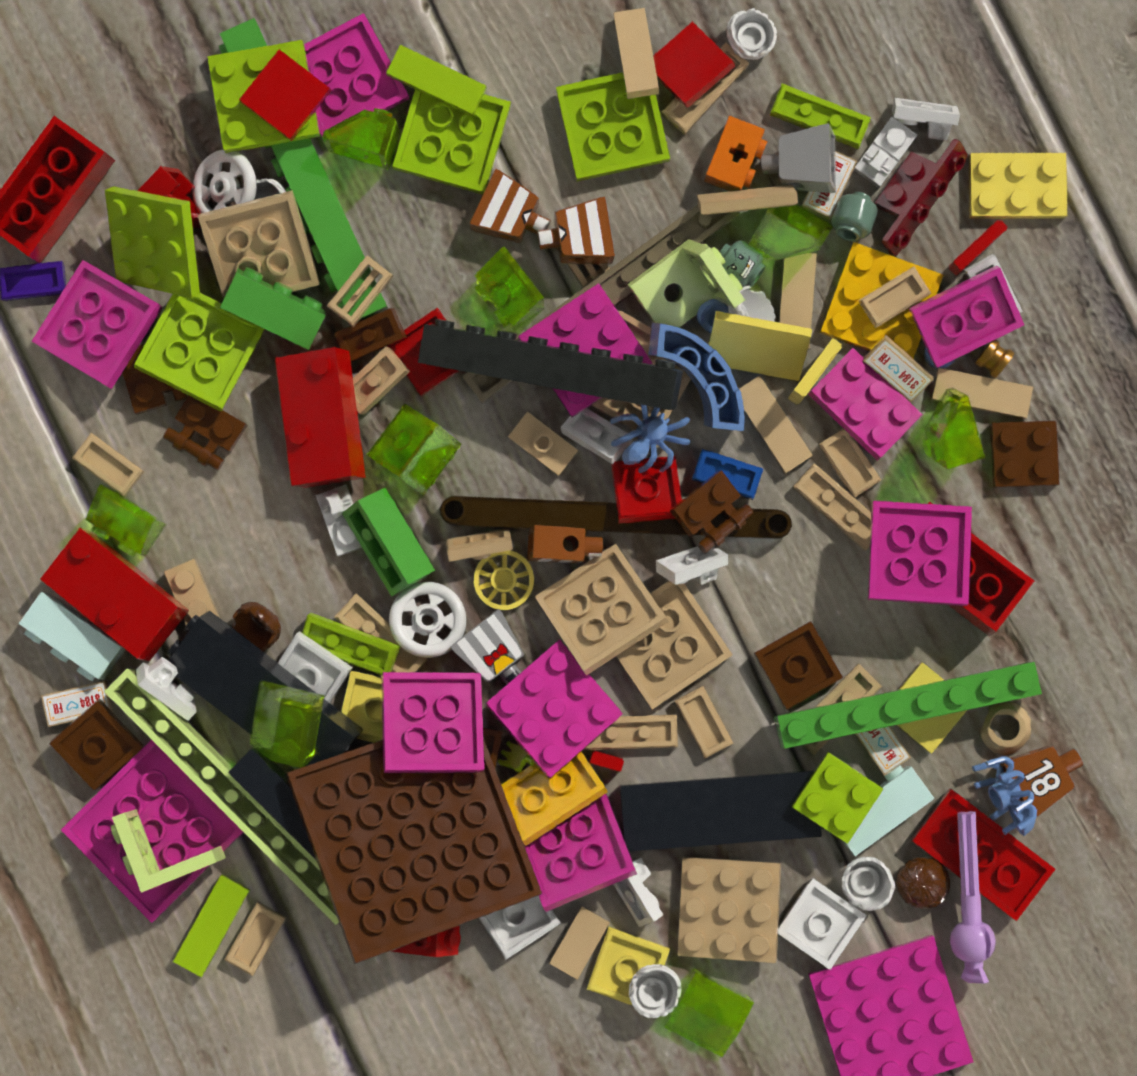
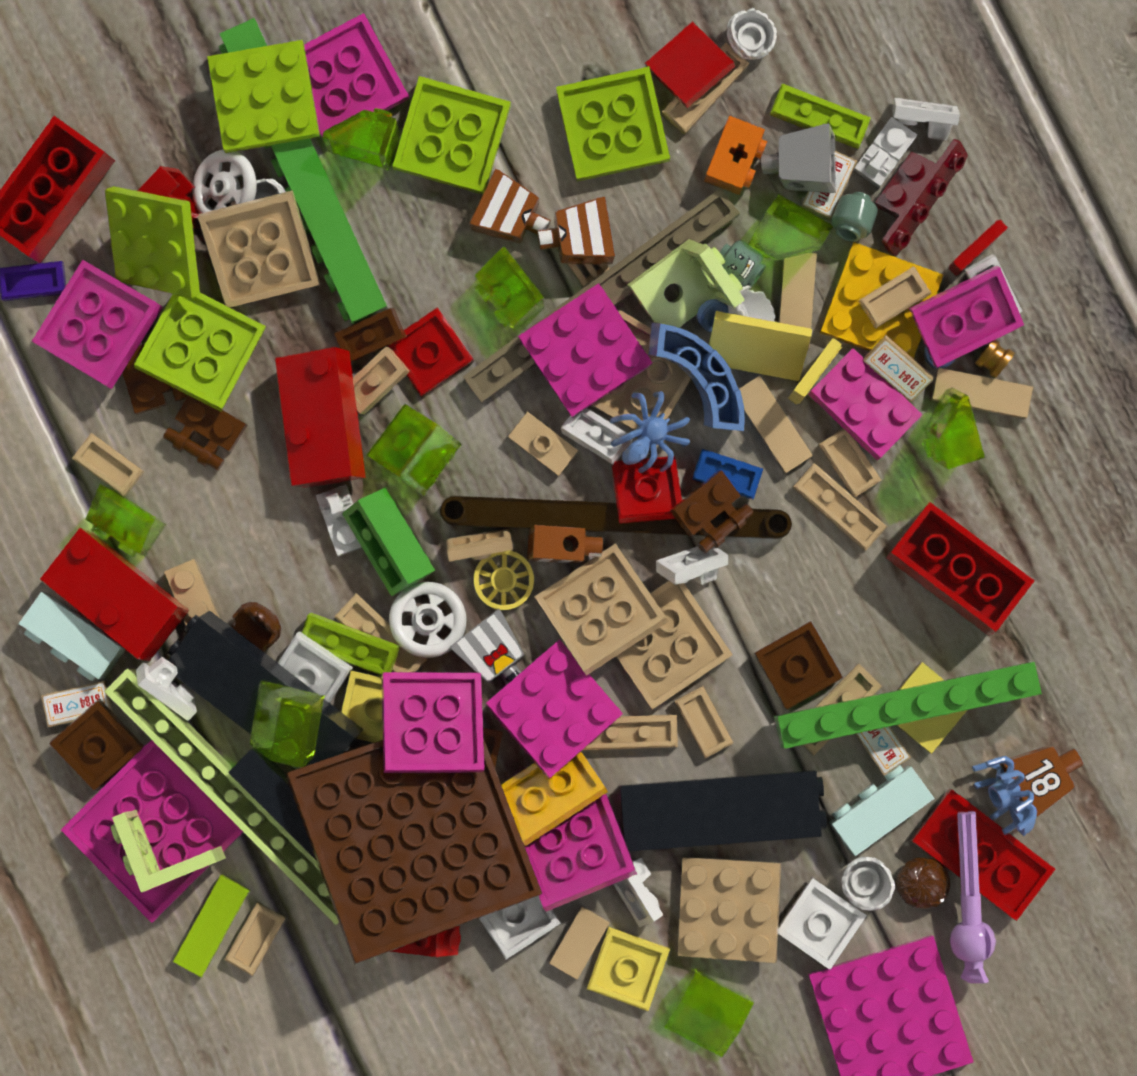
bright green brick [220,267,326,350] -> none
red tile [239,49,331,141] -> none
tan tile [327,255,393,327] -> none
lime tile [386,45,487,117] -> none
pearl dark grey brick [418,319,683,410] -> none
lime piece [498,741,535,772] -> none
red tile [589,750,624,772] -> none
tan tile [613,8,659,99] -> none
white hair [629,964,682,1018] -> none
tan tile [697,185,798,215] -> none
lime plate [791,752,883,844] -> none
dark pink plate [868,501,972,606] -> none
light yellow plate [968,153,1067,219] -> none
tan piece [980,702,1031,755] -> none
reddish brown plate [990,421,1060,488] -> none

